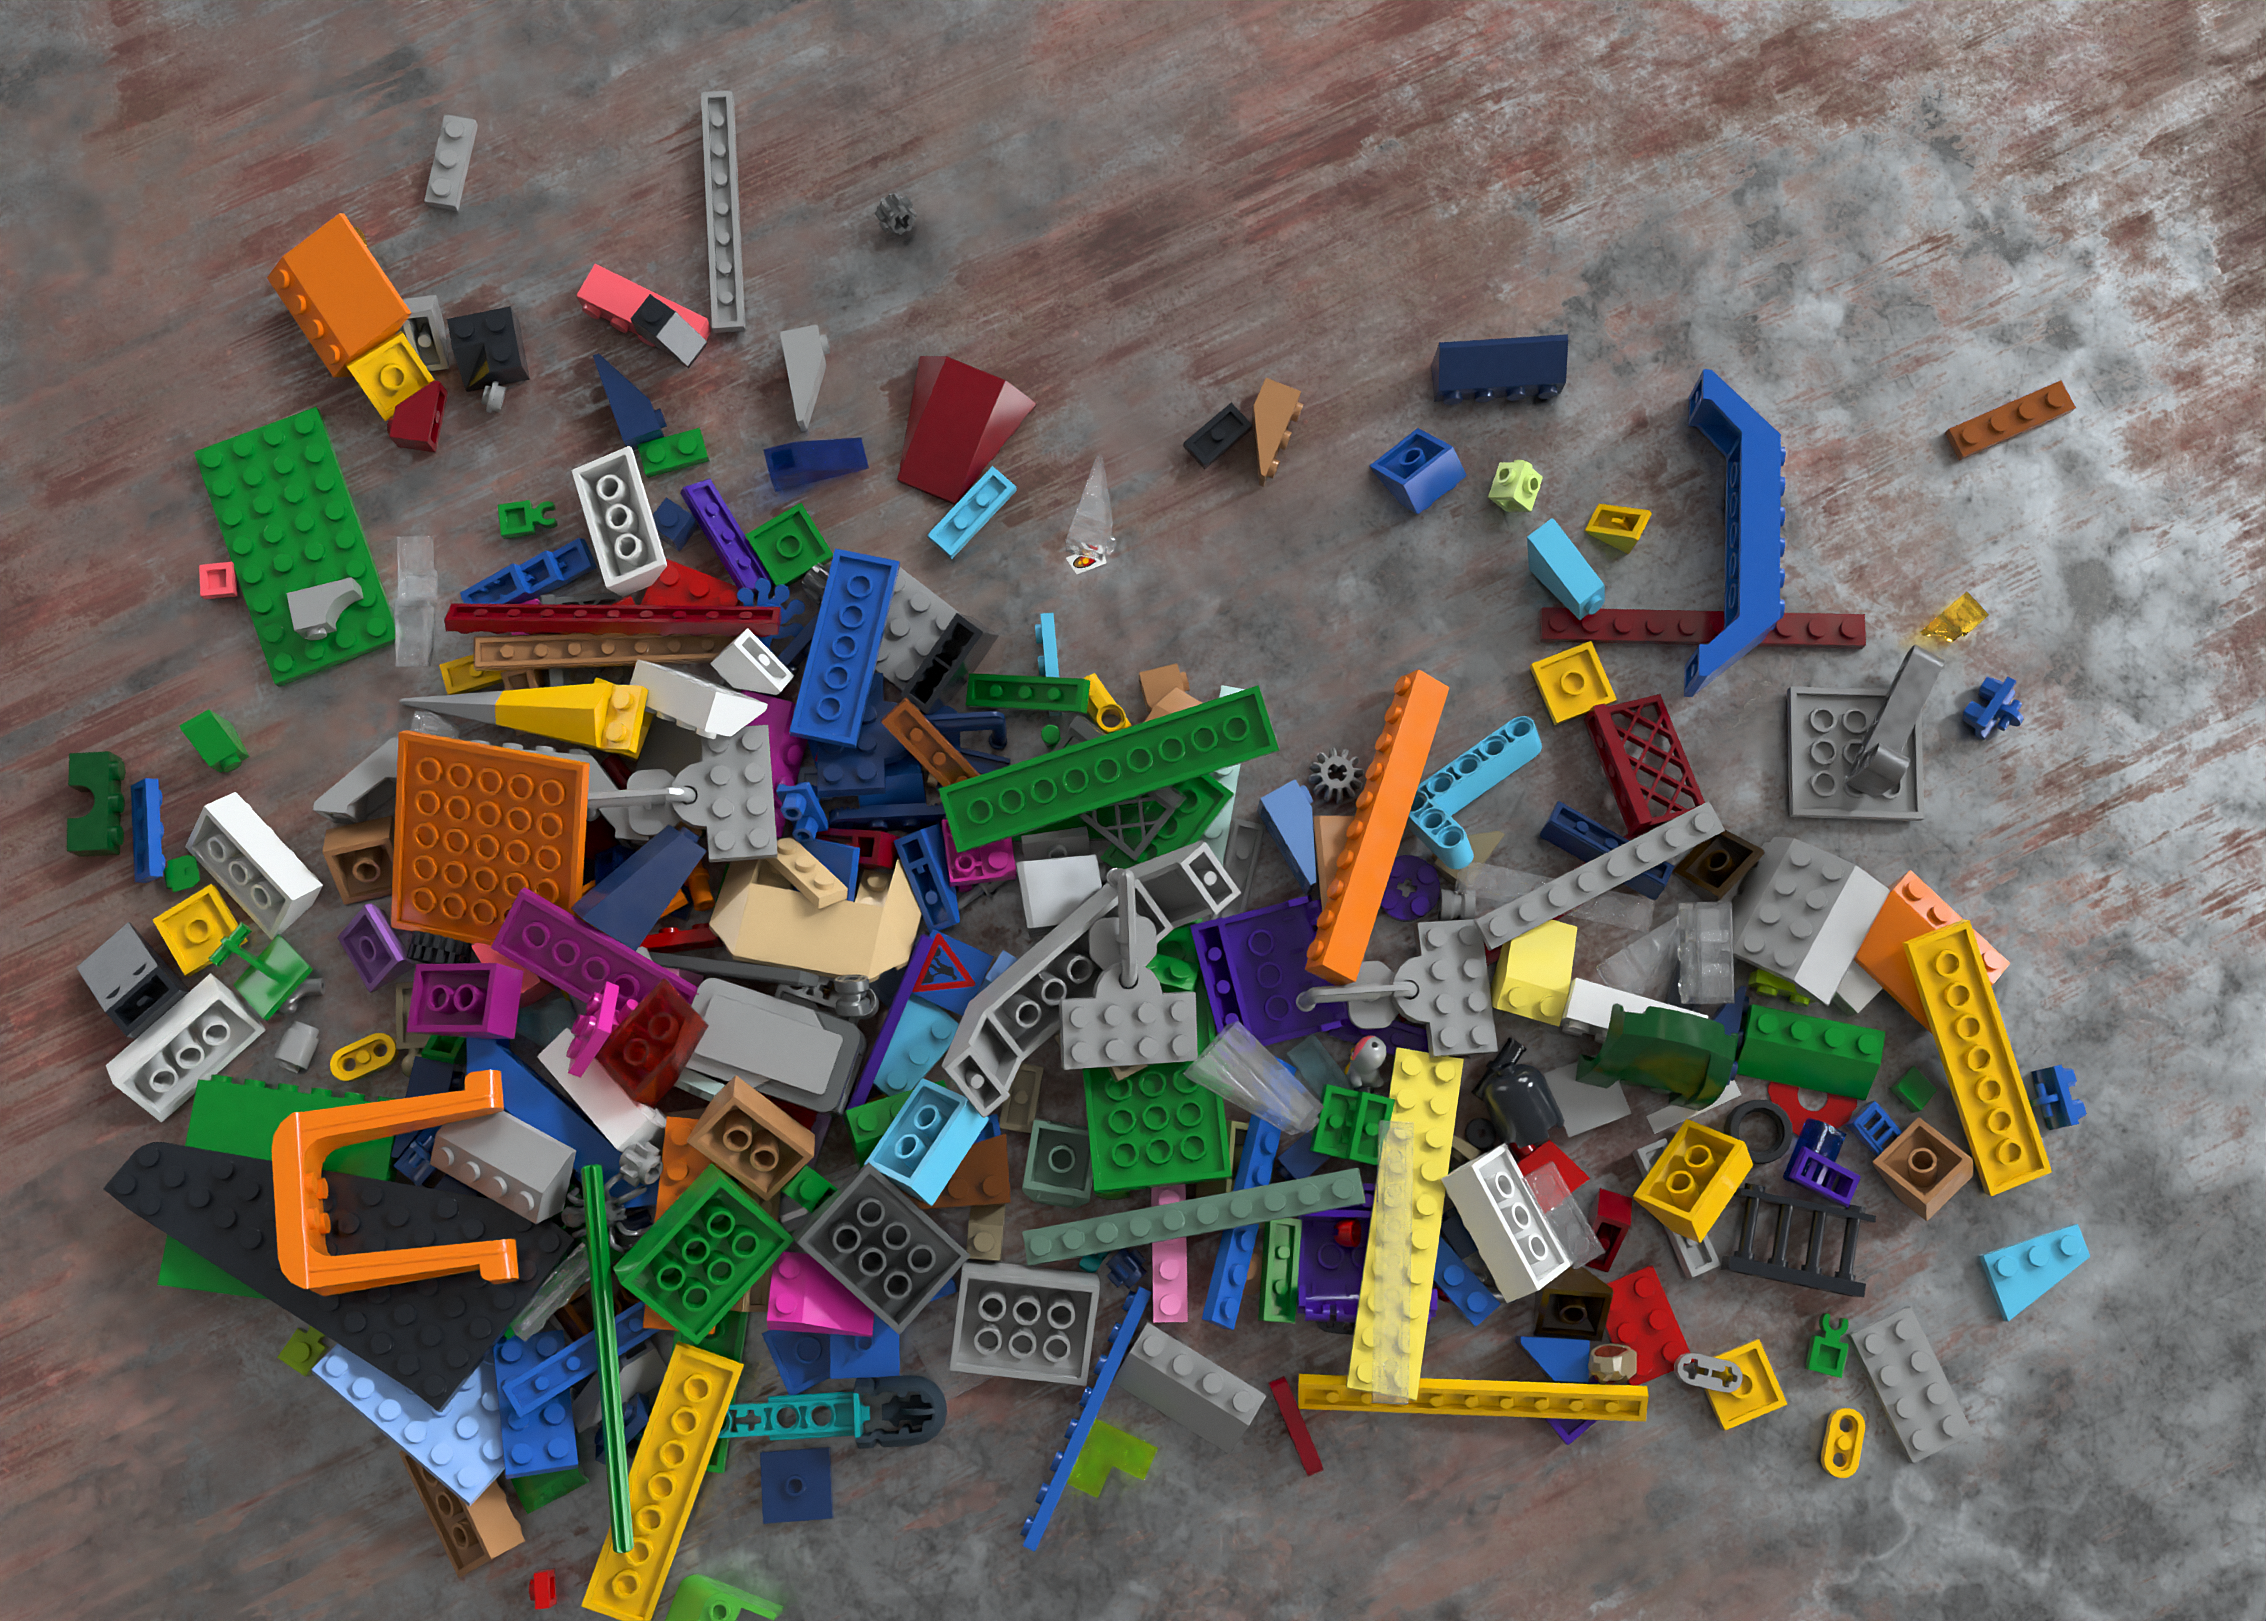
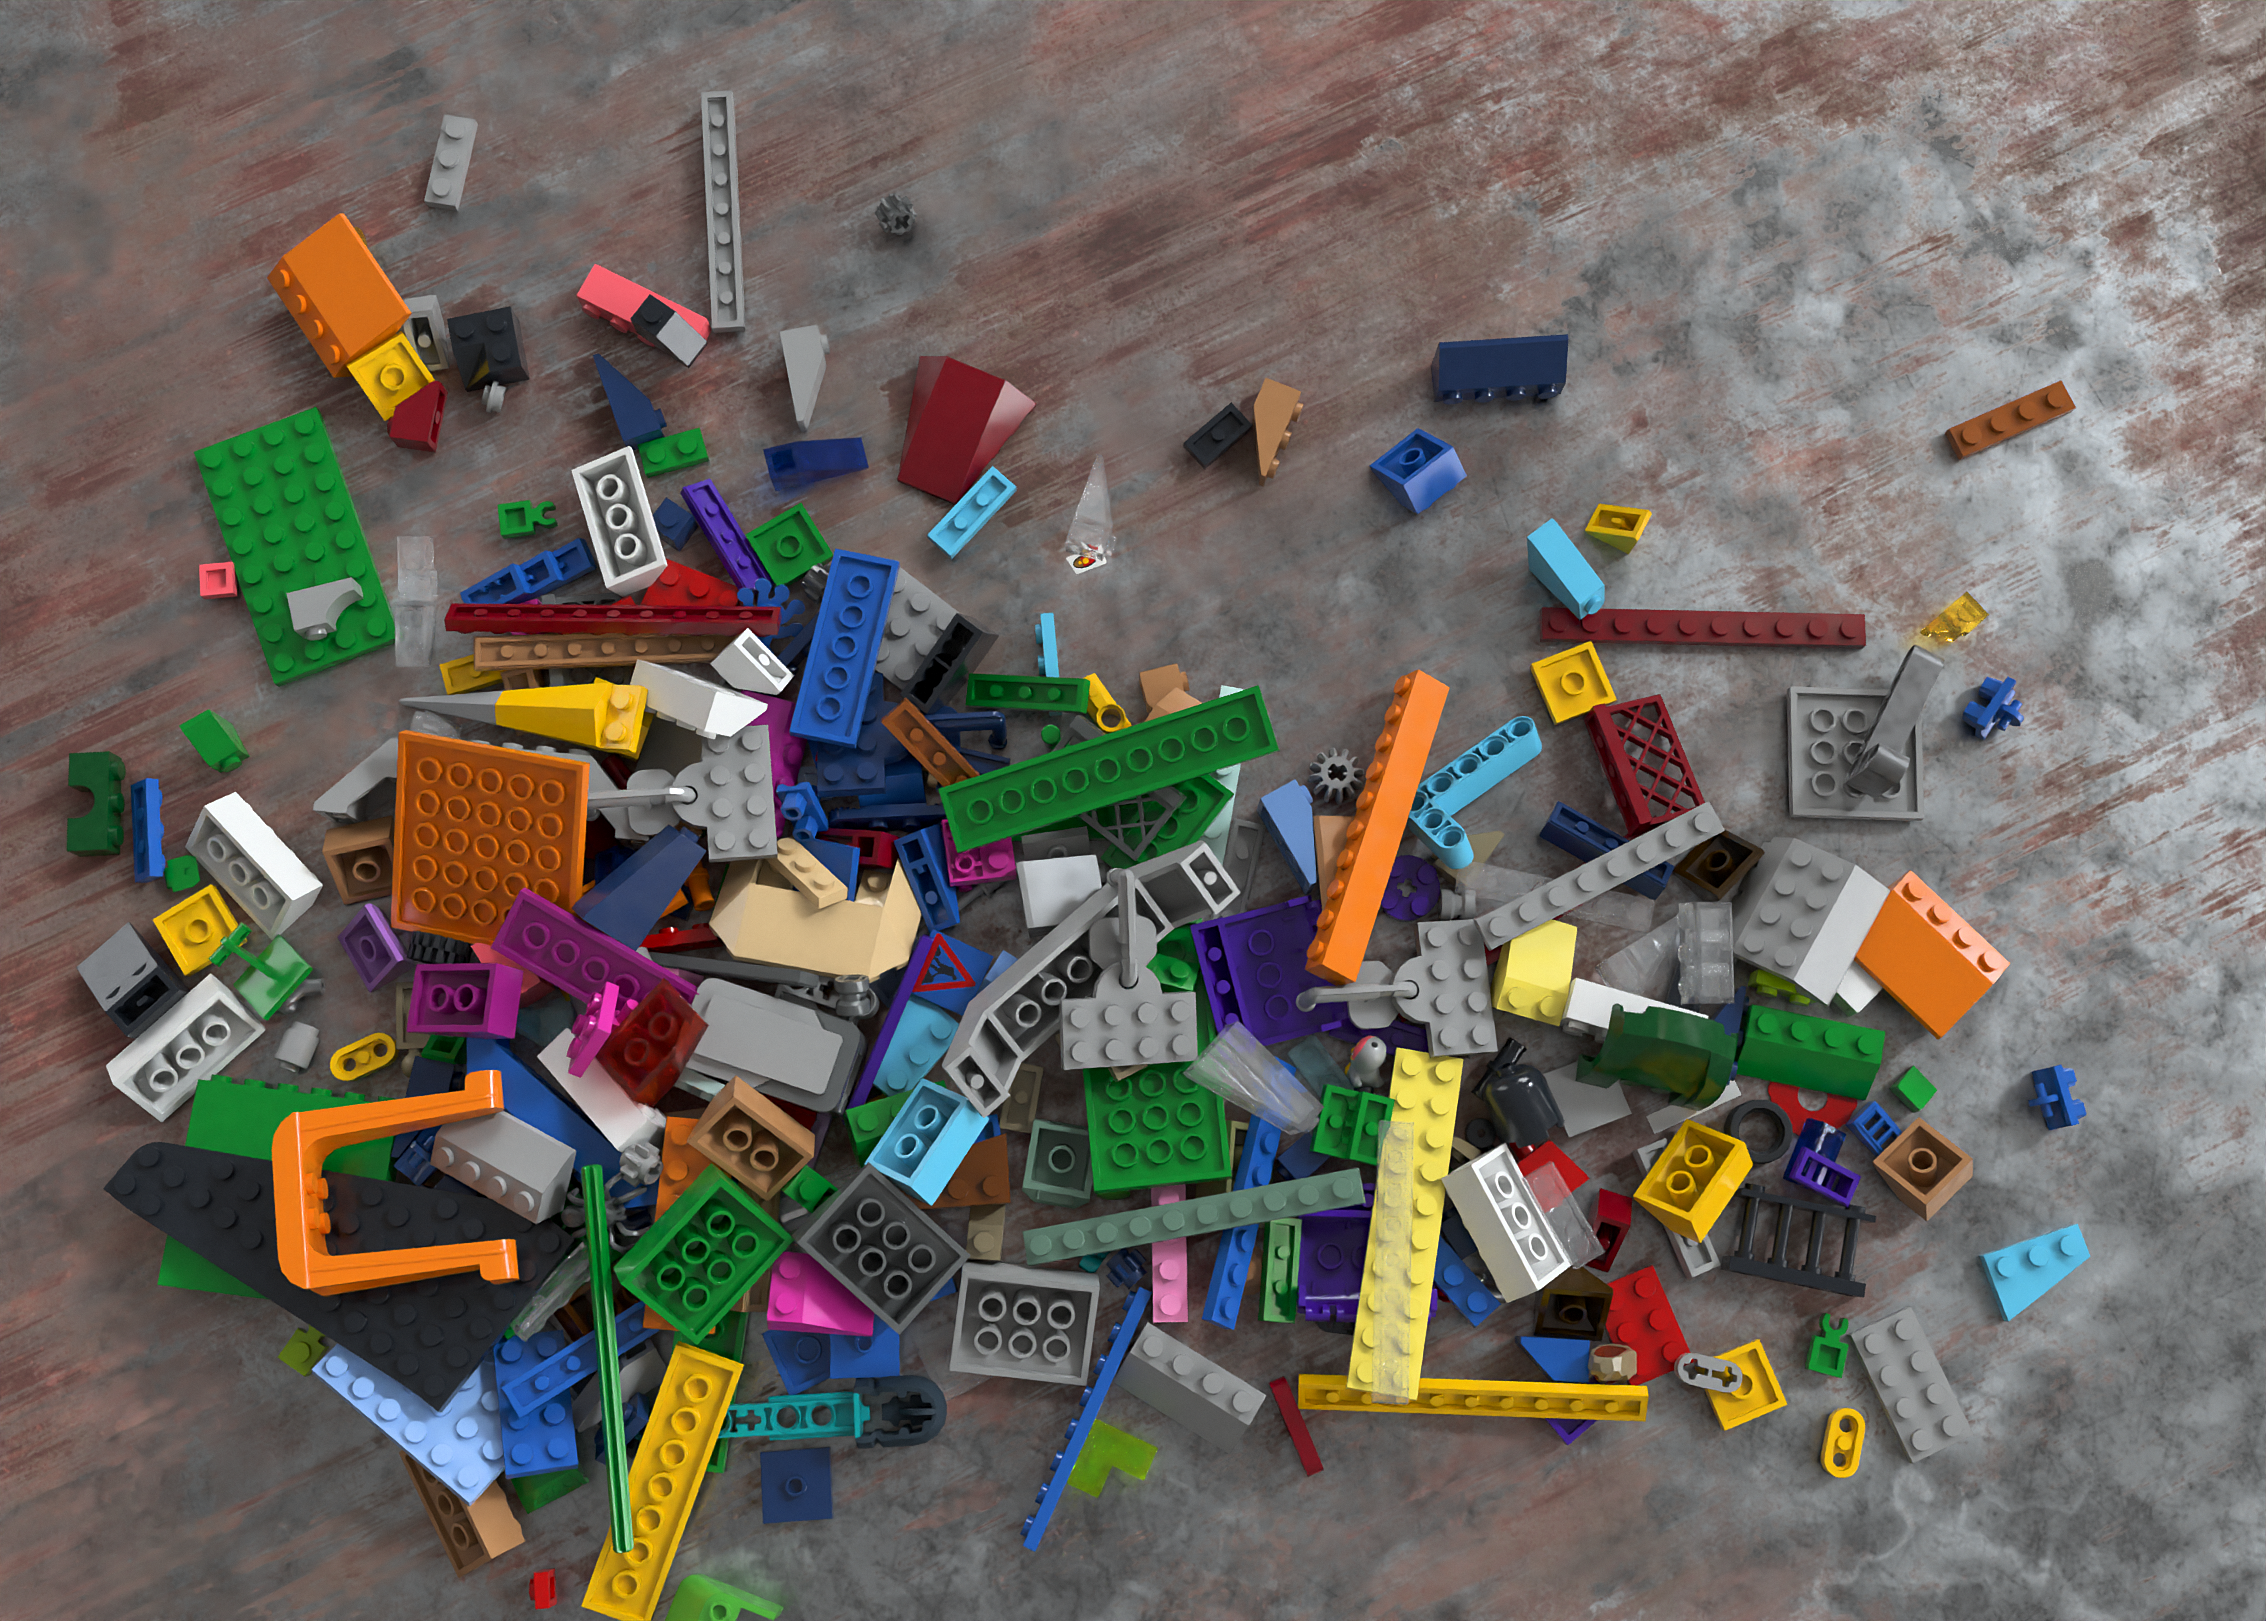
red hinge [1334,1219,1361,1247] -> none
yellowish green brick [1488,460,1543,512] -> none
blue slope [1684,369,1786,697] -> none
yellow plate [1902,919,2052,1196] -> none

